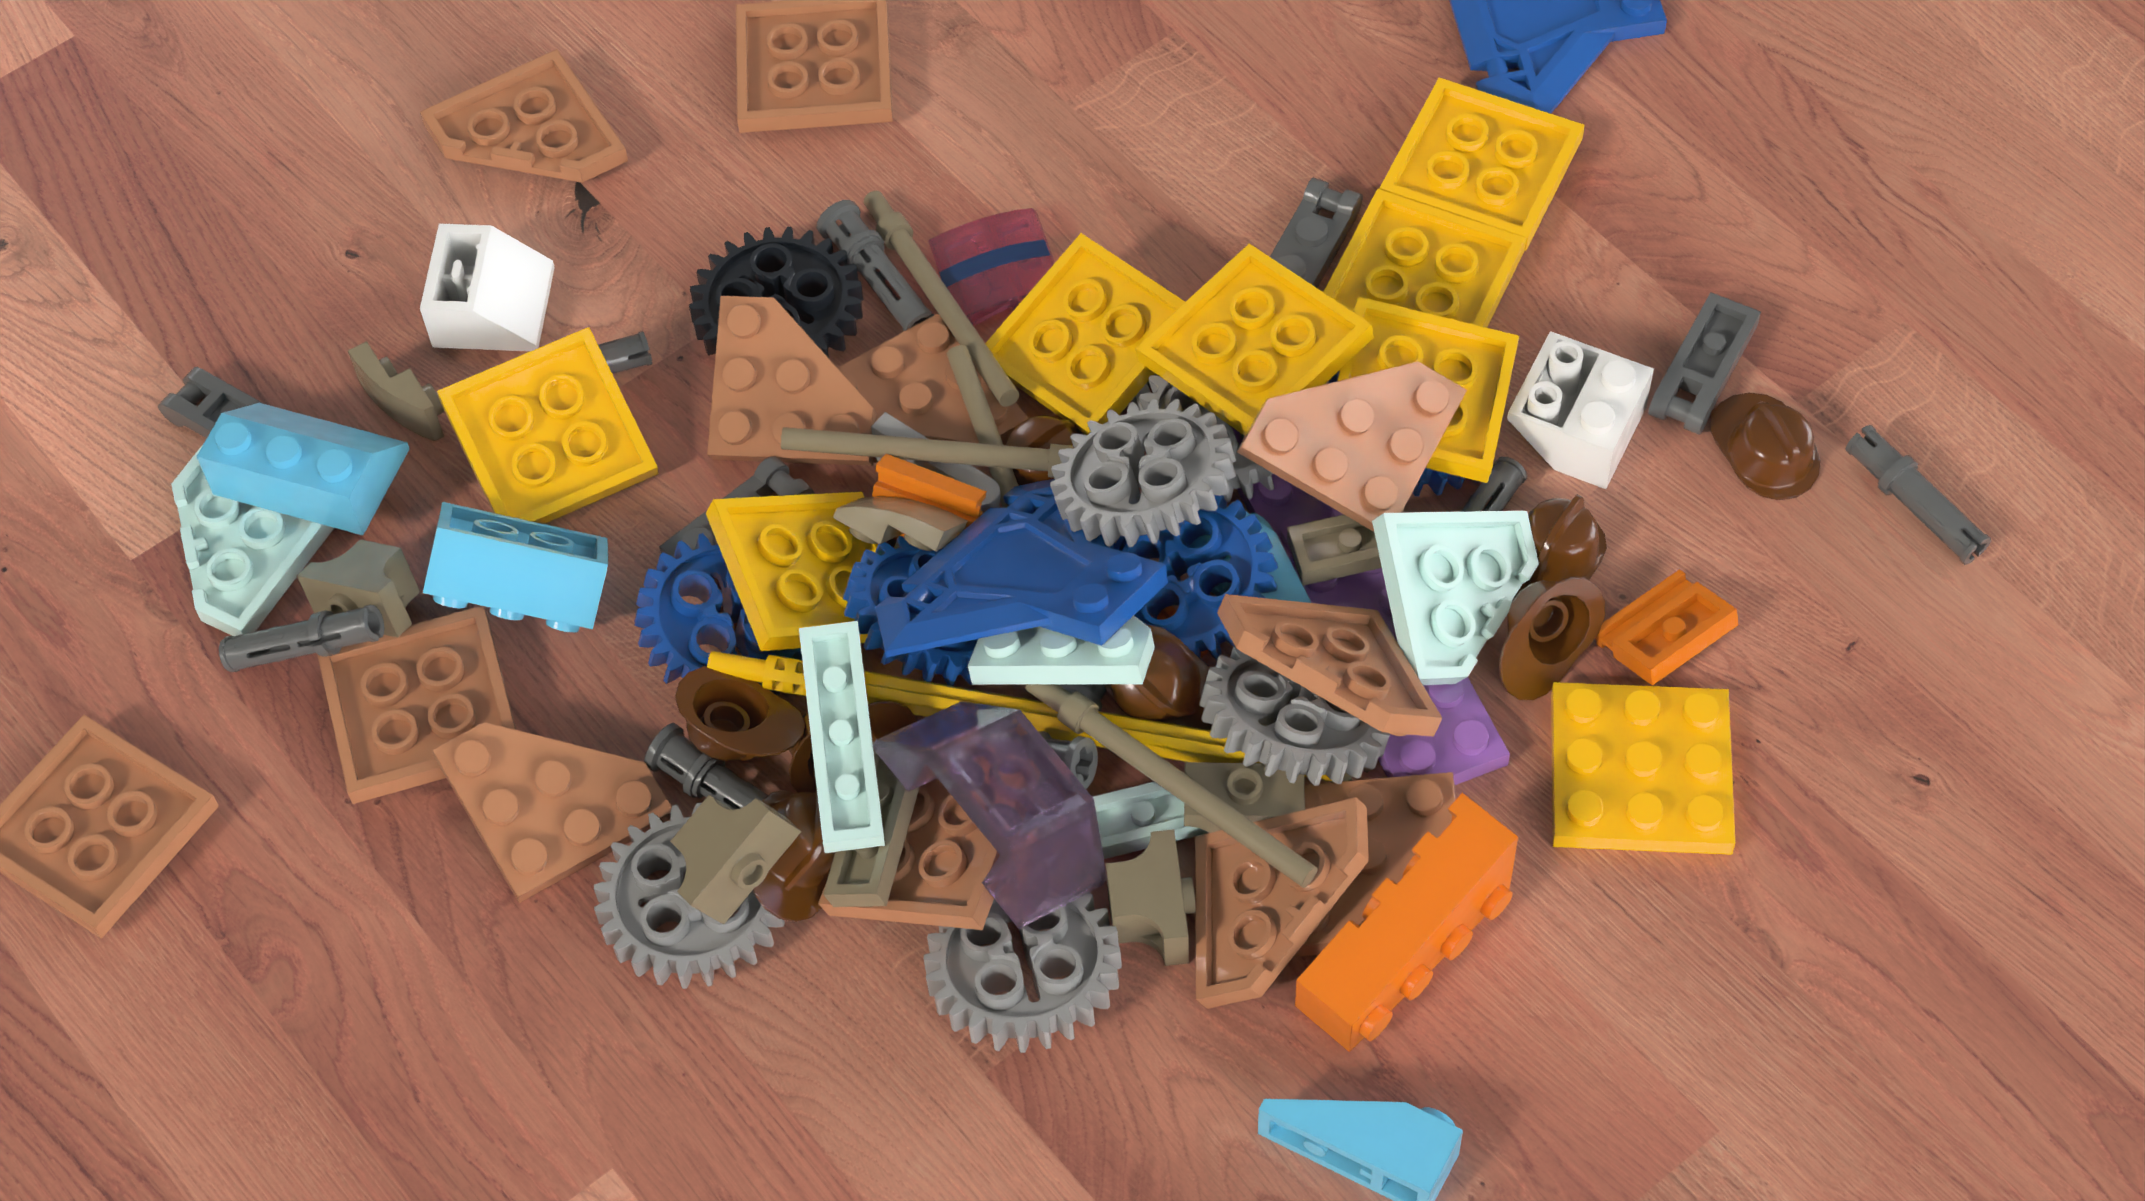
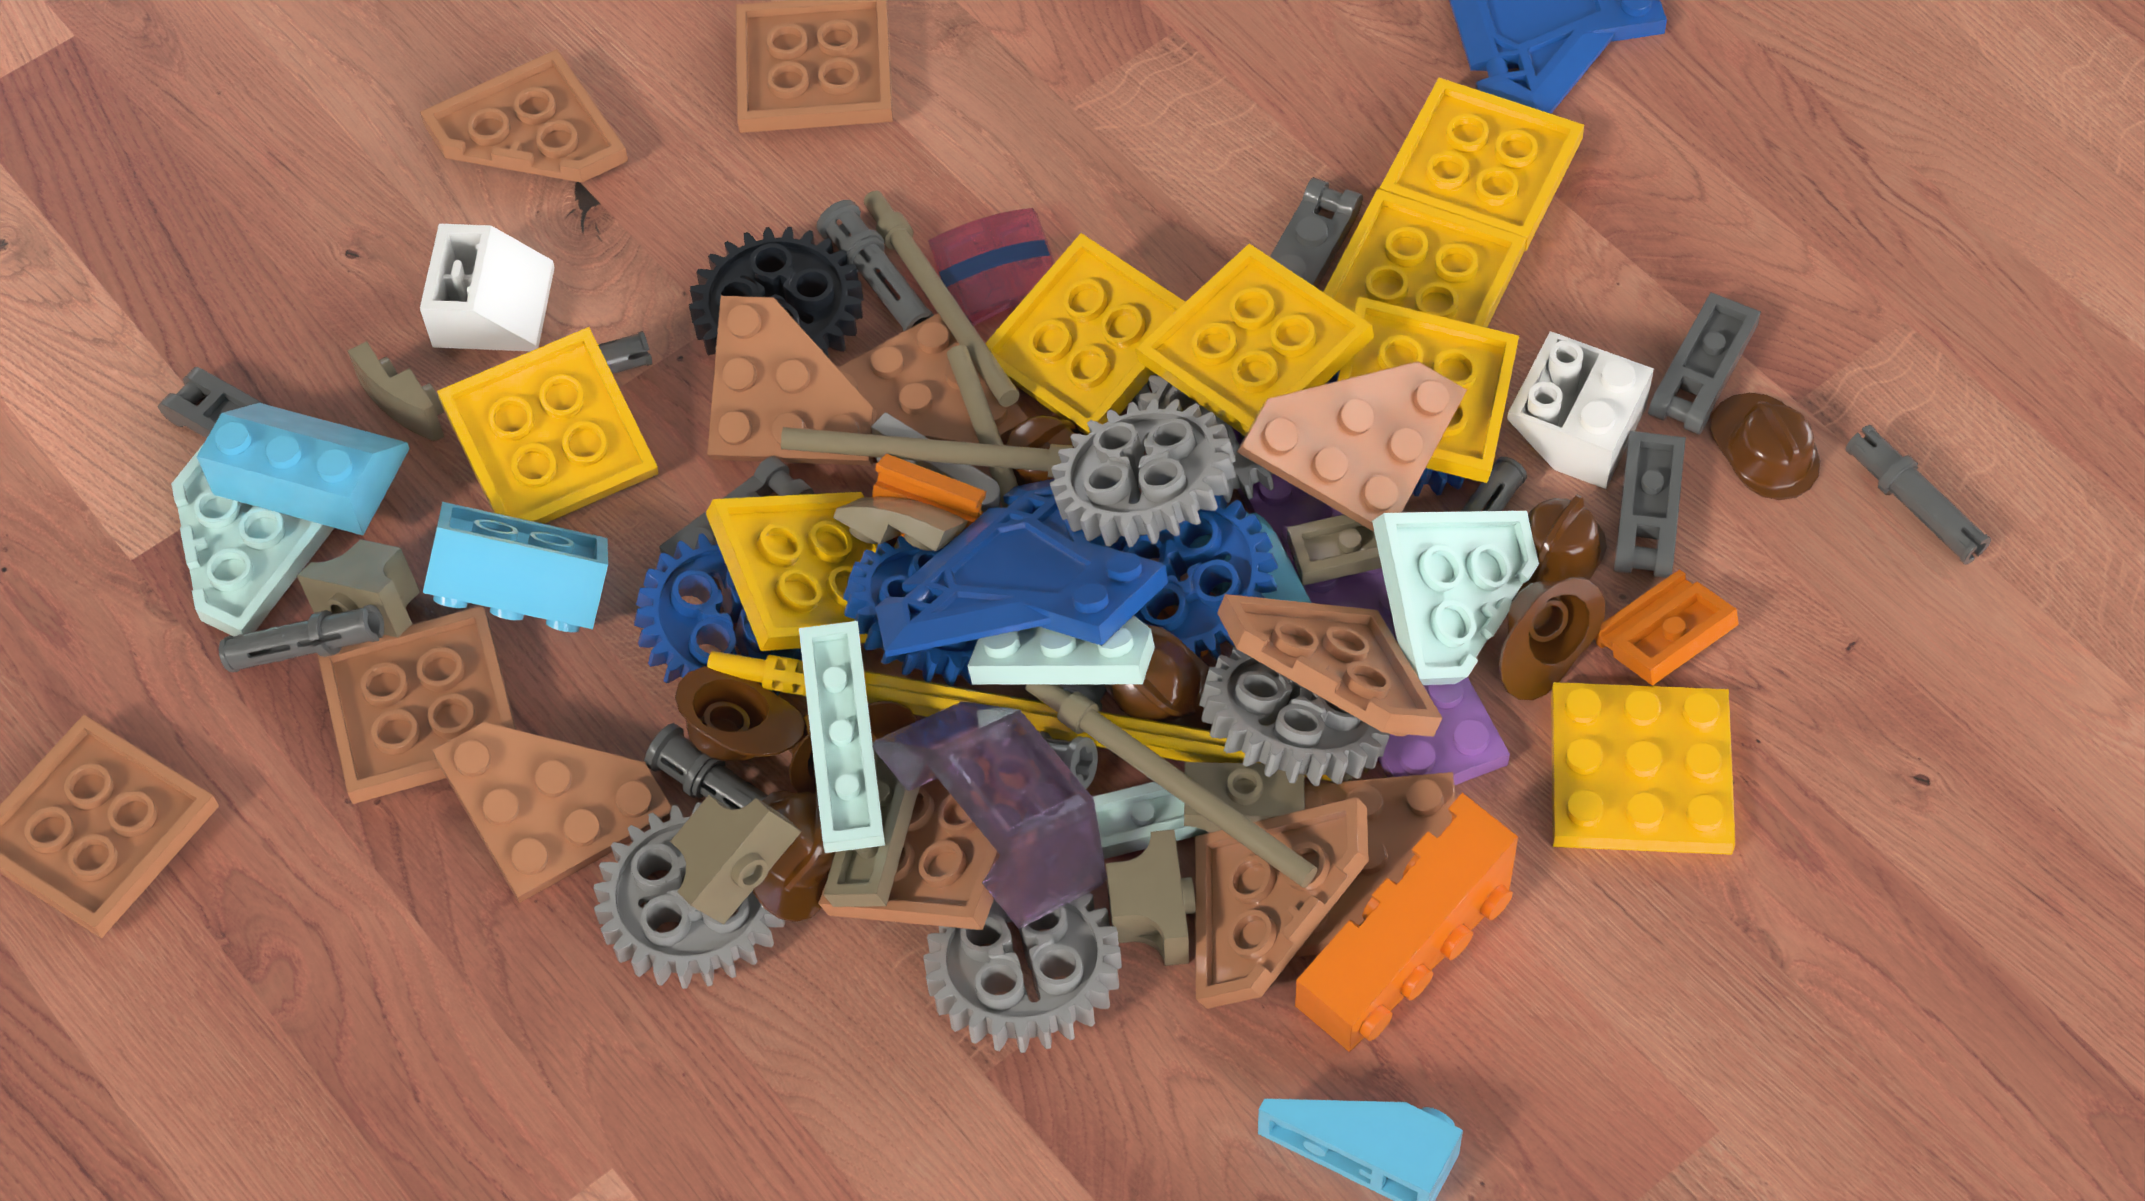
none -> dark grey plate [1614,431,1686,578]

